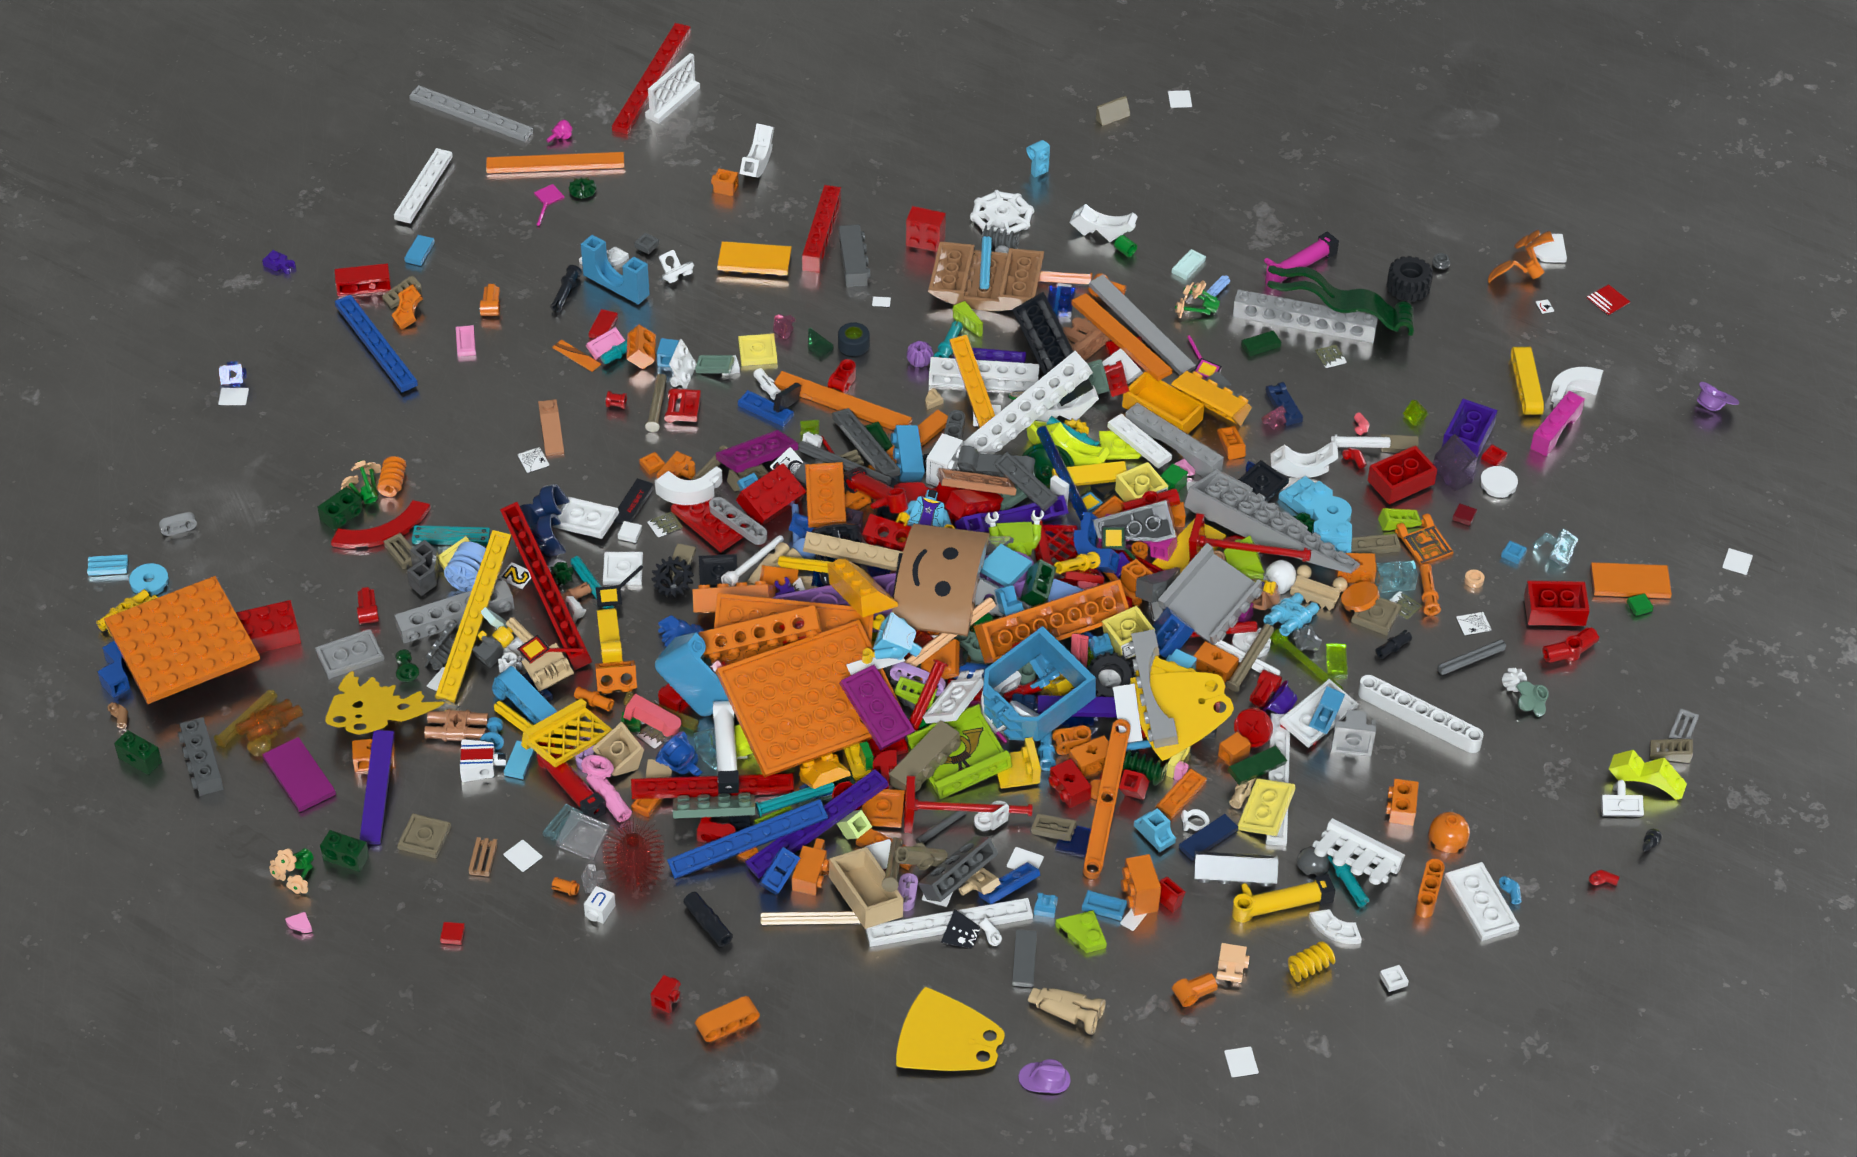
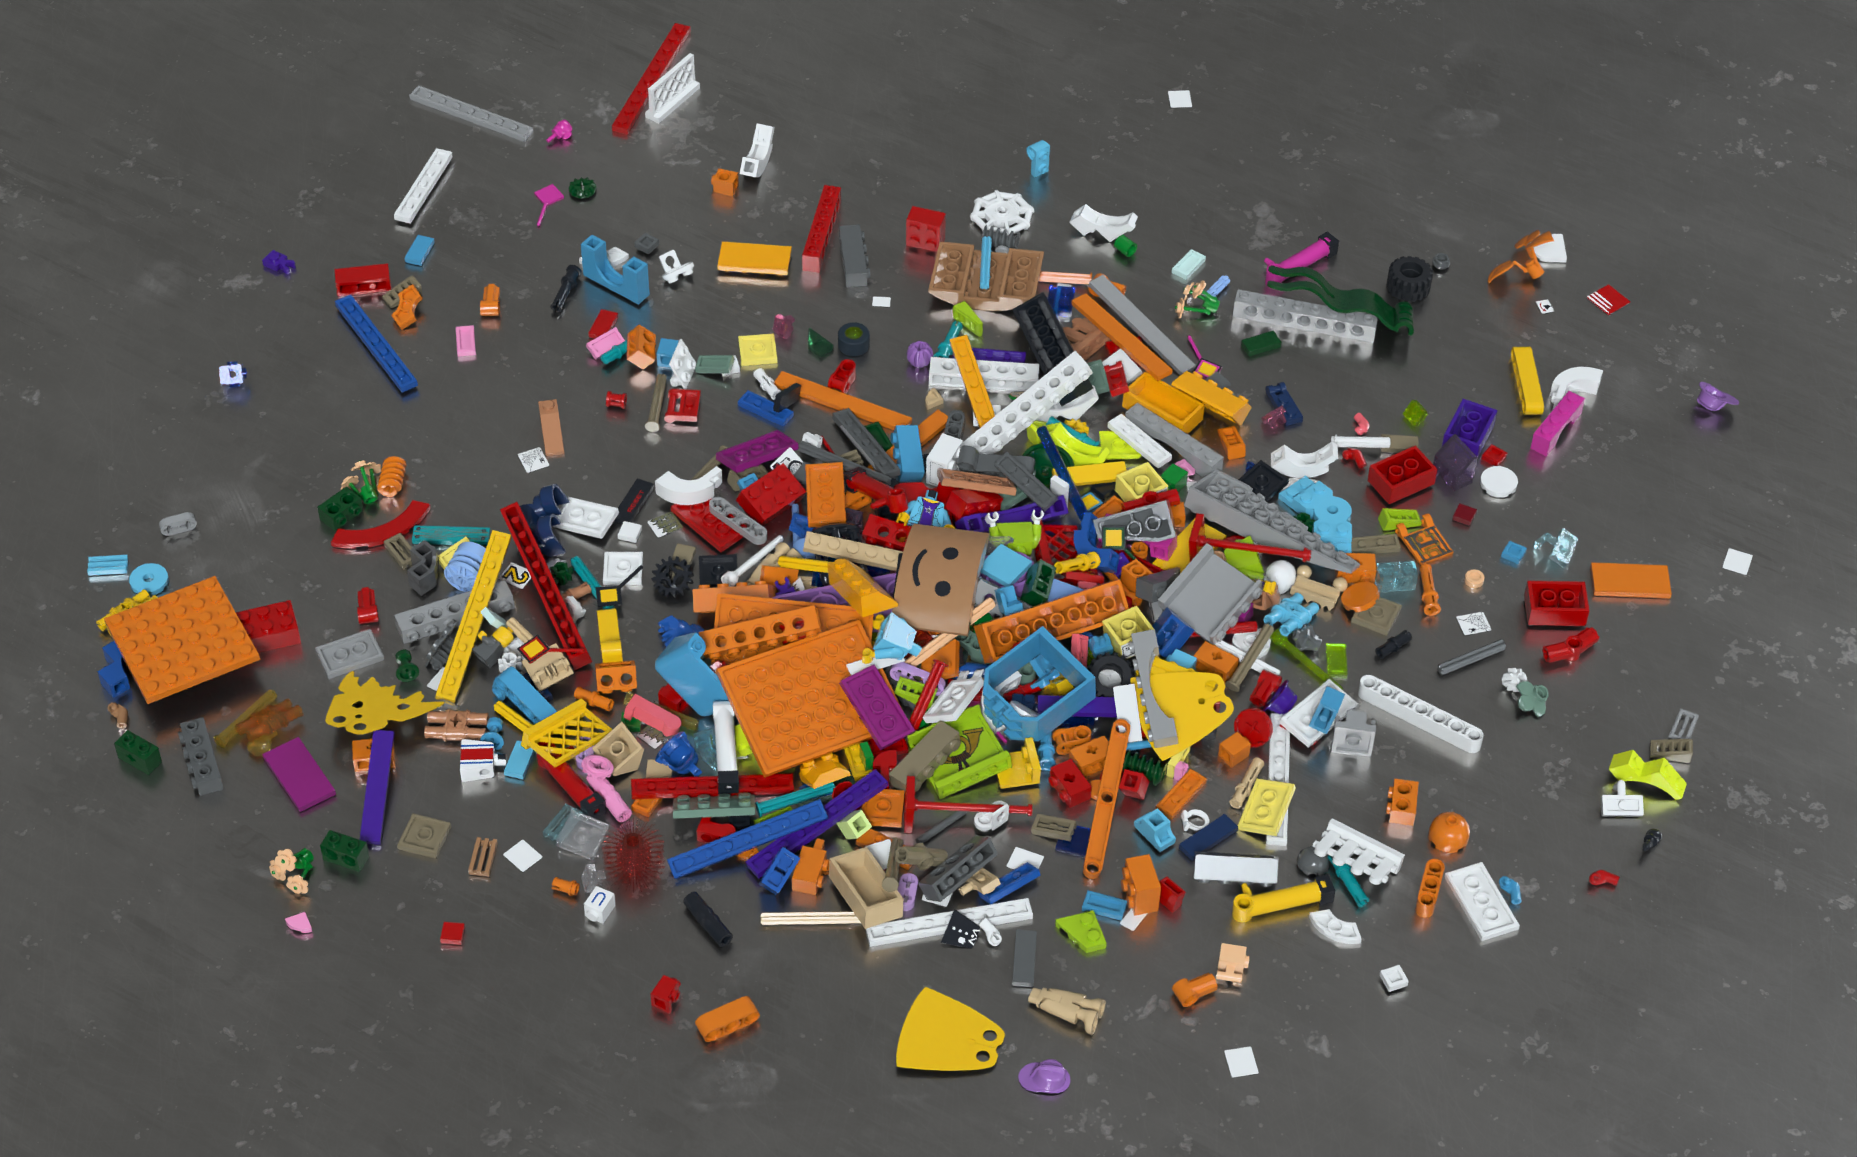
white sticker [218,388,249,405] -> none
orange tile [486,152,624,173] -> none
orange sticker [552,340,601,372] -> none
orange tile [639,452,665,475] -> none
orange plate [657,451,696,480] -> none
clear neon green tile [800,420,819,435] -> none
dark azure tile [1034,893,1058,918] -> none
slope [1096,96,1130,126] -> none
dark green tile [1228,745,1287,785] -> none
yellow piece [1288,941,1335,982] -> none
sticker [1315,345,1347,368] -> none
sticker [1389,591,1422,619] -> none
green tile [1627,593,1654,616] -> none

